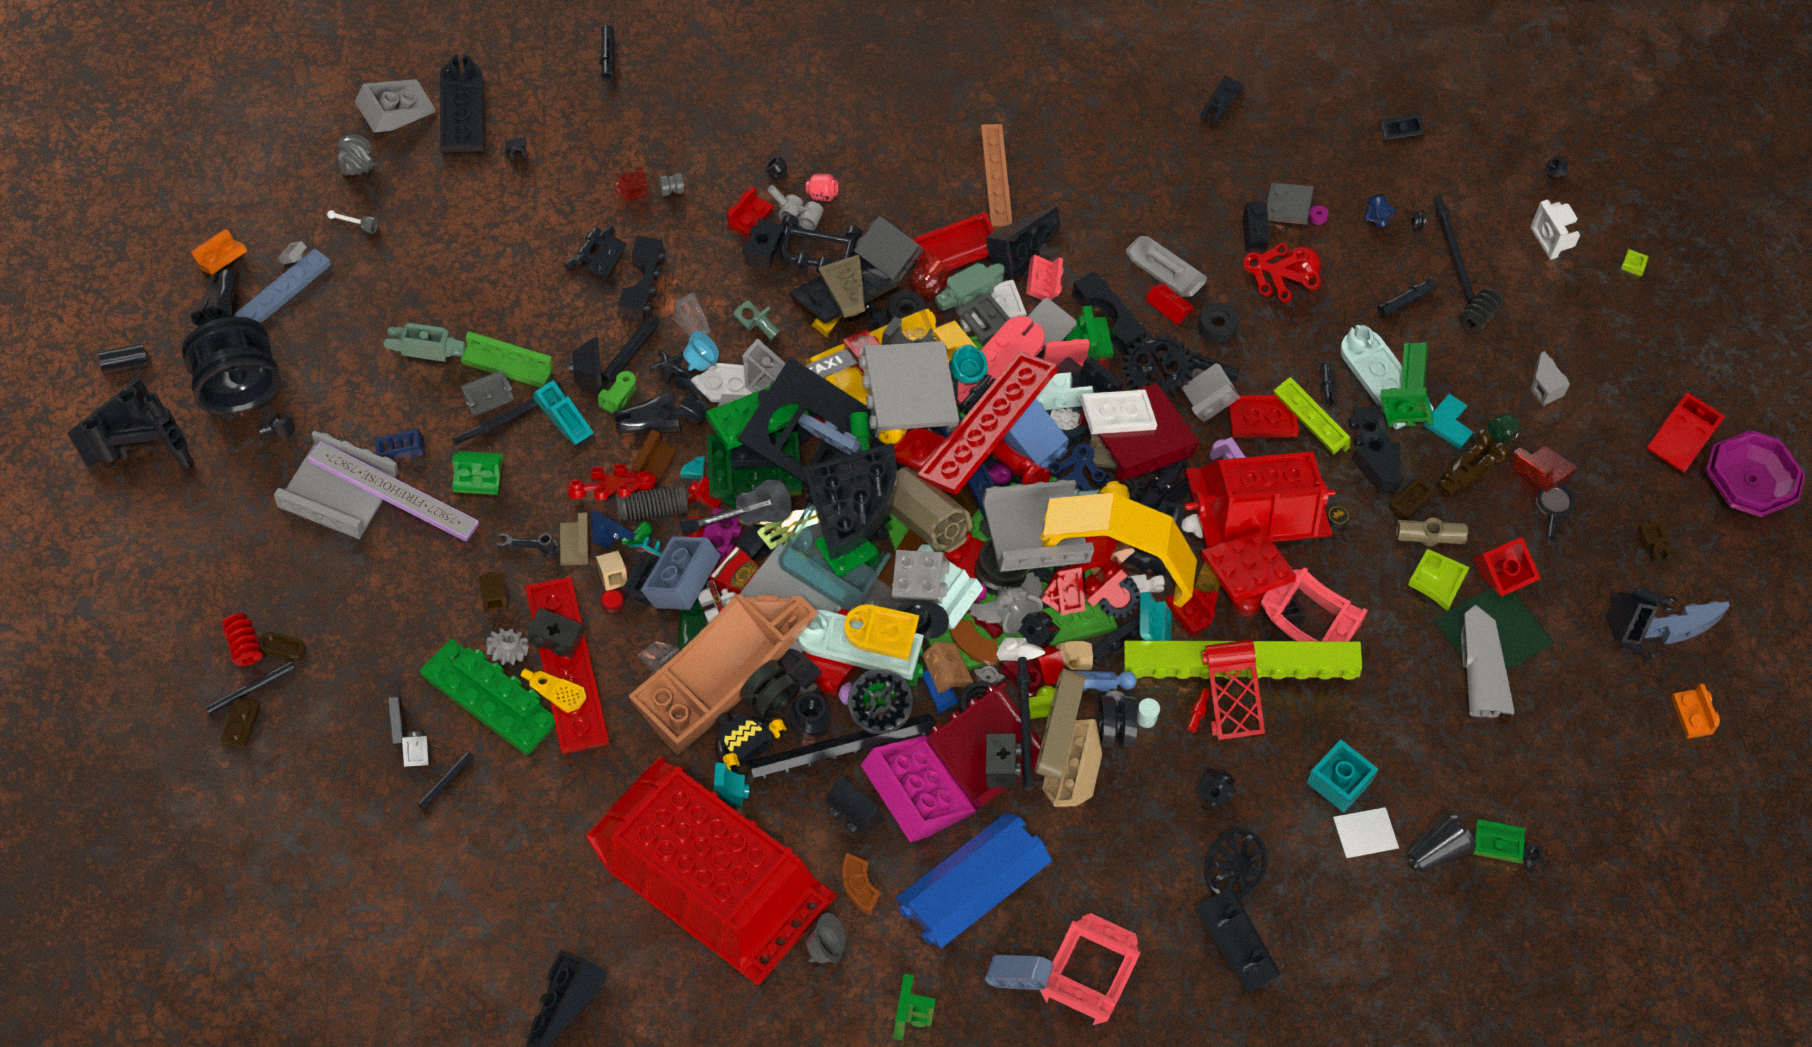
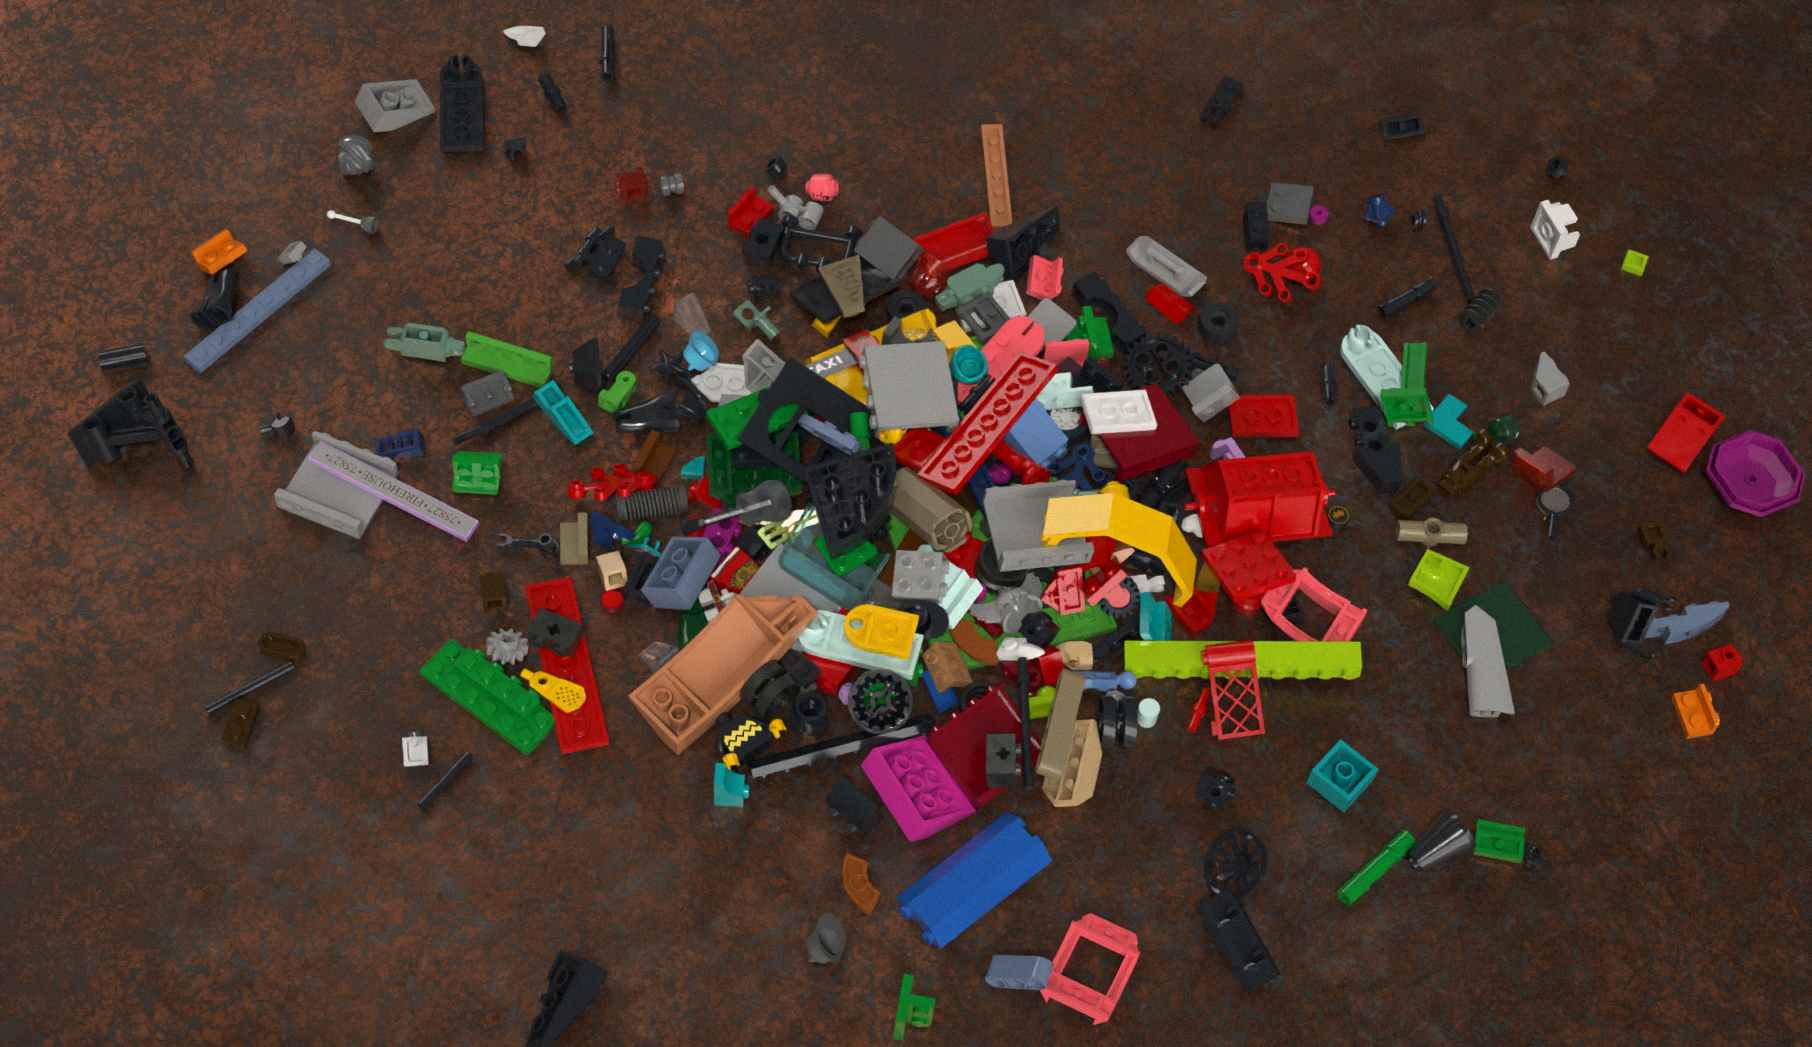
black wheel [181,317,281,415] -> none
red piece [221,613,263,666] -> none
tile [388,682,404,744] -> none
red piece [585,756,837,986] -> none
black piece [865,299,887,330] -> none
light grey plate [974,665,1004,684] -> none
lime fence [1274,377,1350,455] -> none
white sticker [1333,807,1399,858] -> none
red slope [1473,537,1541,597] -> none
none -> white plate [503,26,546,47]
none -> black pin [538,73,568,114]
none -> black bracket [747,273,781,302]
none -> green piece [1336,830,1416,906]
none -> red brick [1701,644,1743,681]

